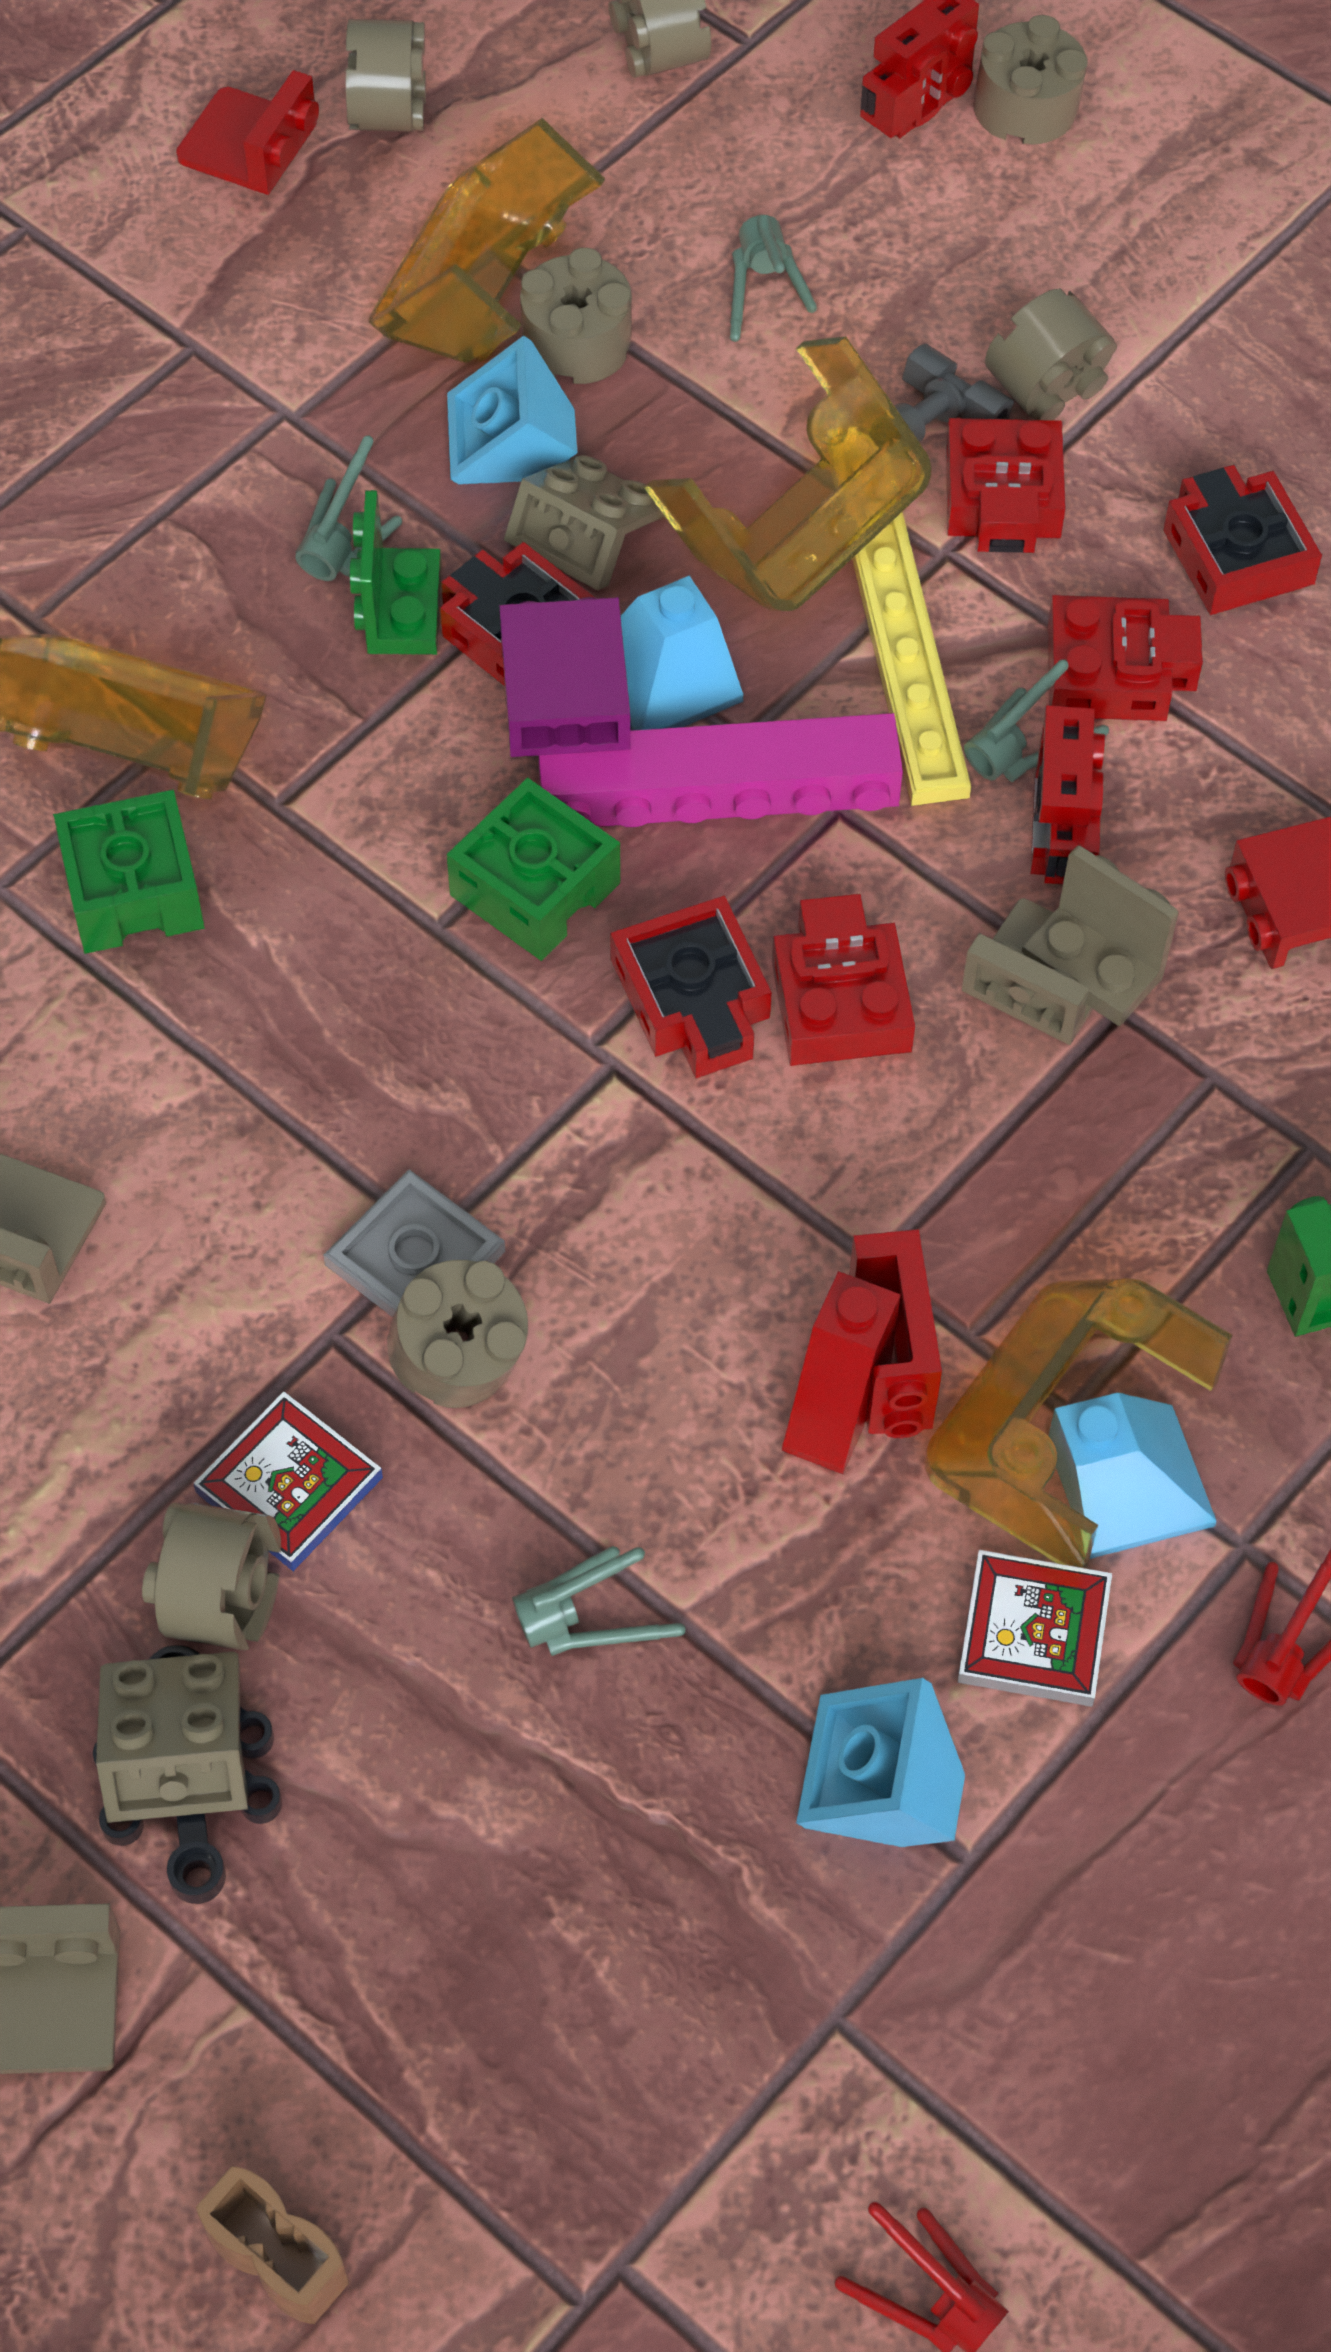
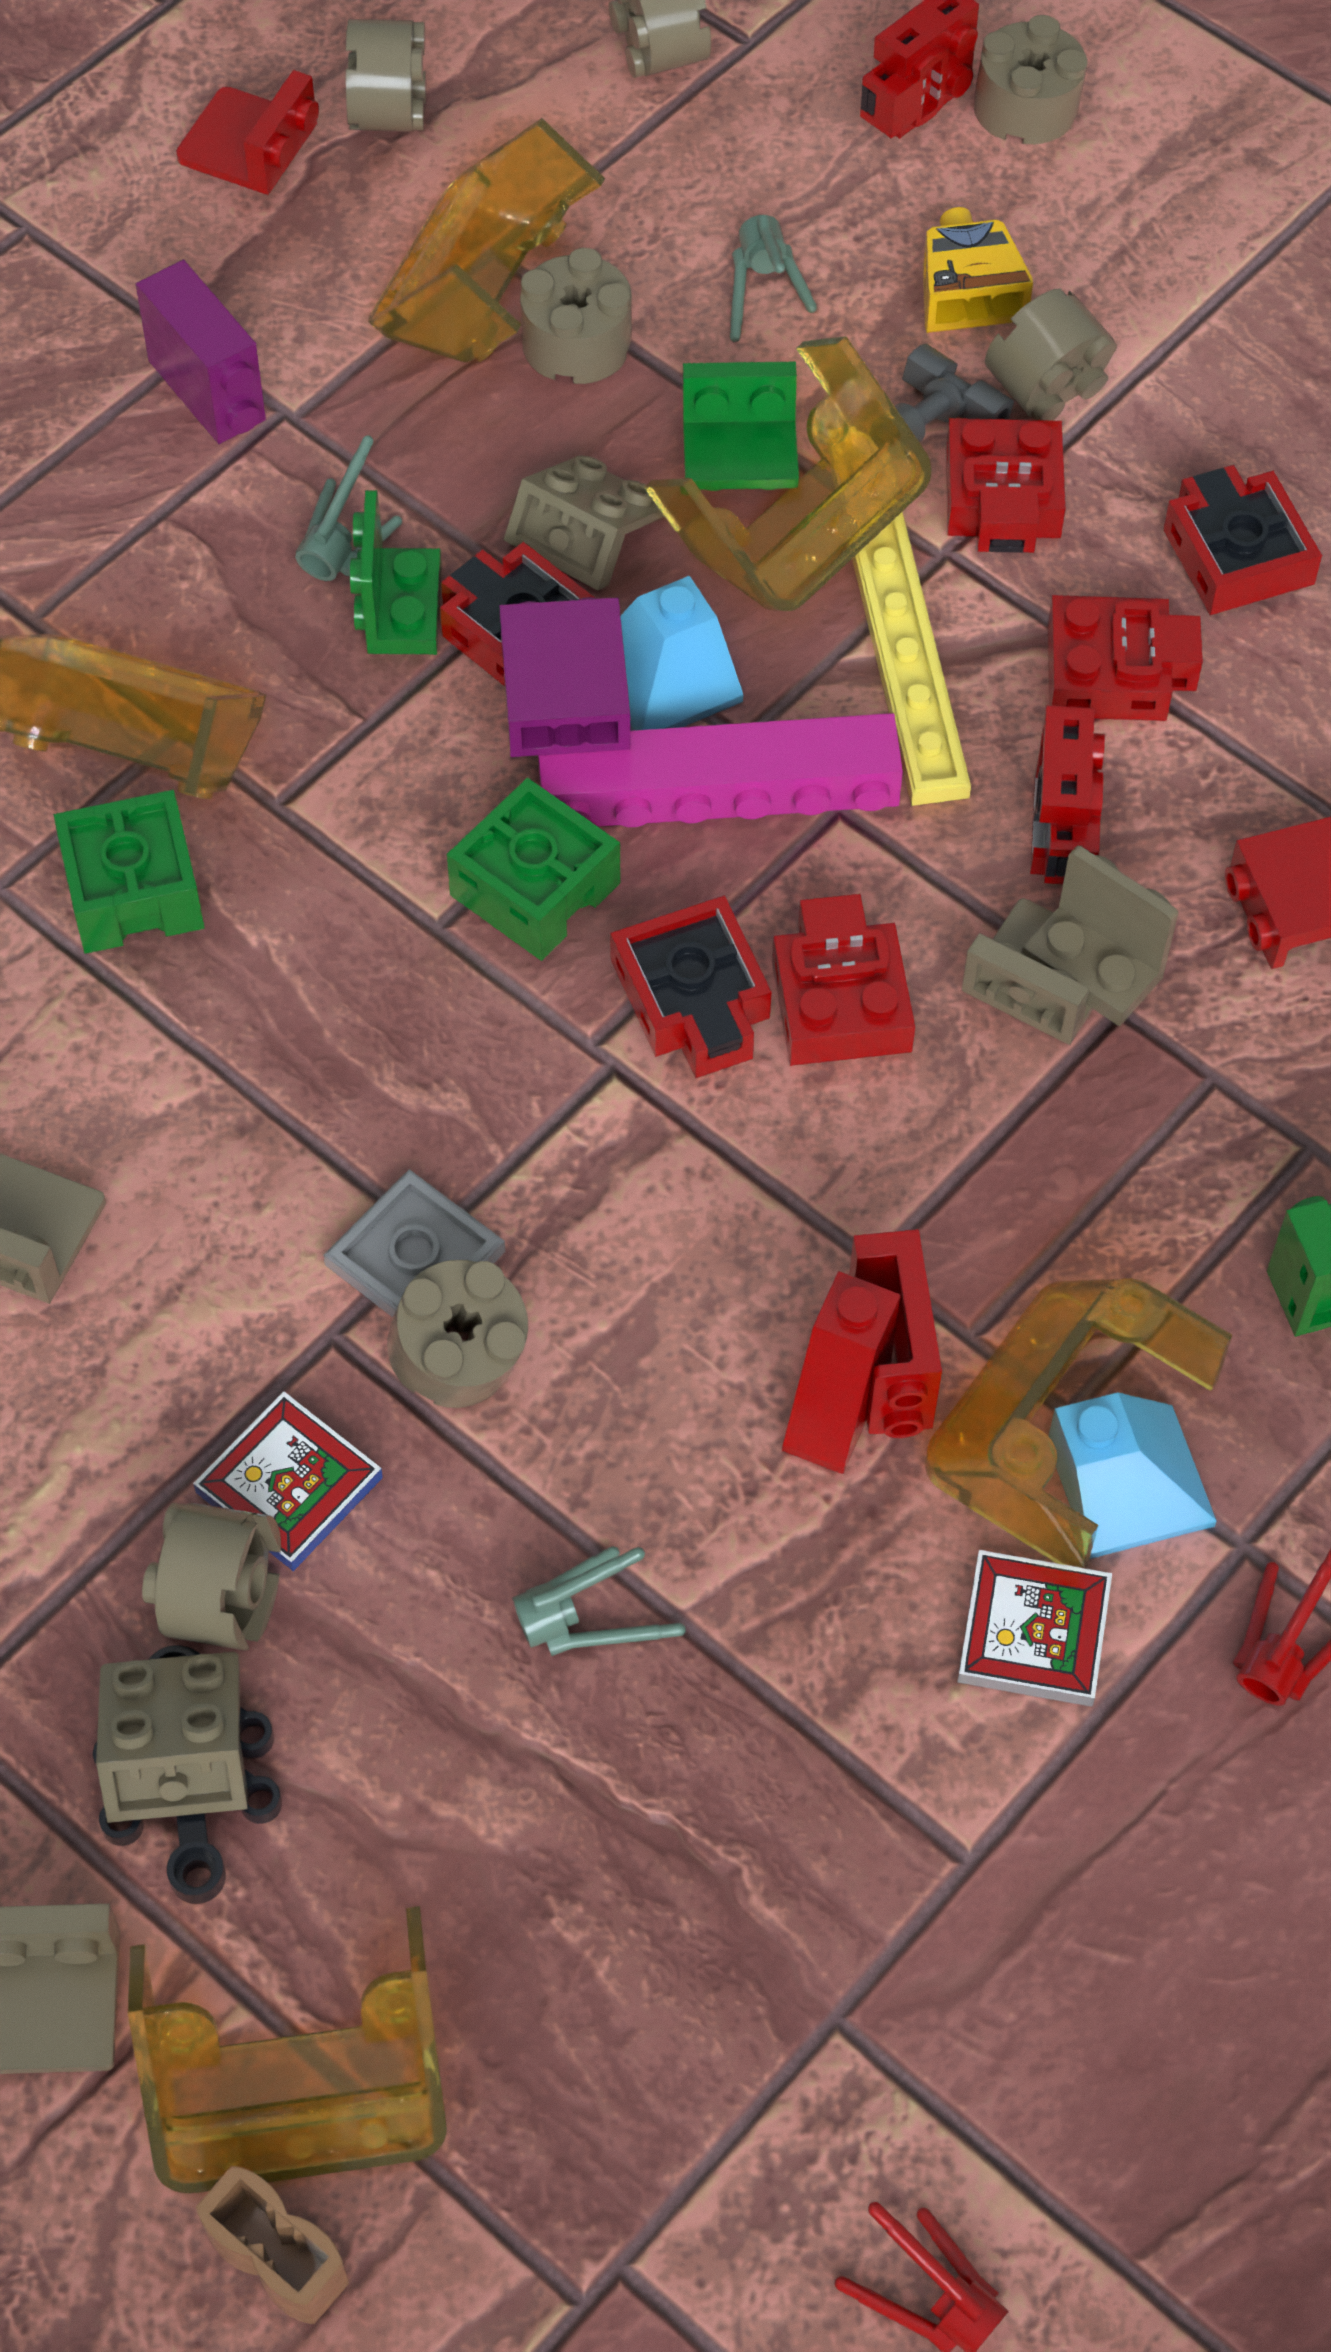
medium azure slope [447,336,577,484] -> none
medium azure slope [796,1678,965,1847] -> none
sand green plant [964,659,1109,782] -> none
none -> clear yellow windscreen [127,1906,447,2193]
none -> magenta brick [135,259,266,445]
none -> green bracket [683,361,799,491]
none -> yellow torso [923,207,1033,333]

